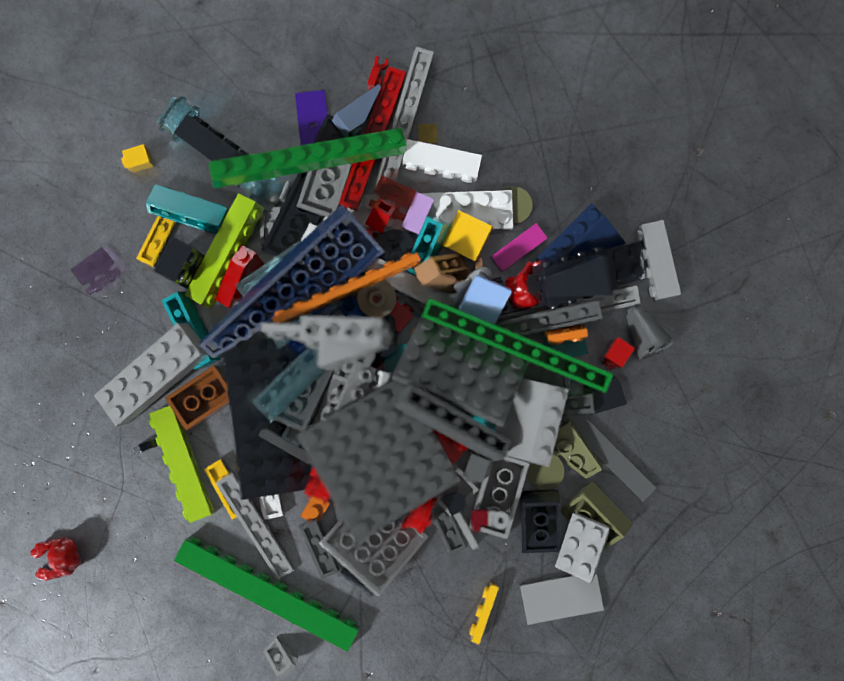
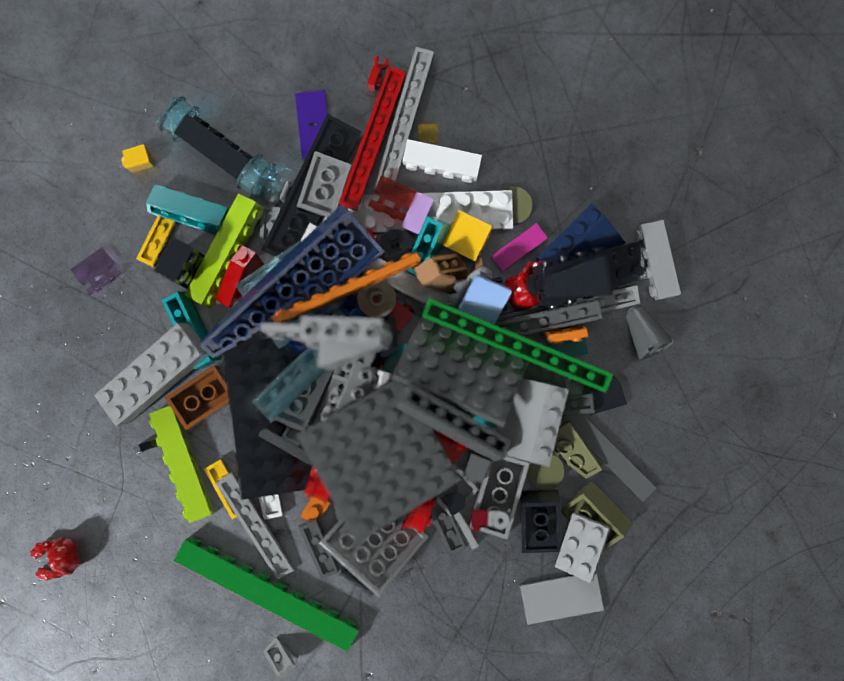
green brick [208,128,407,189] -> none
sand blue slope [332,84,381,138] -> none
red brick [365,198,396,234] -> none
yellow plate [469,582,499,644] -> none
red brick [599,337,635,370] -> none

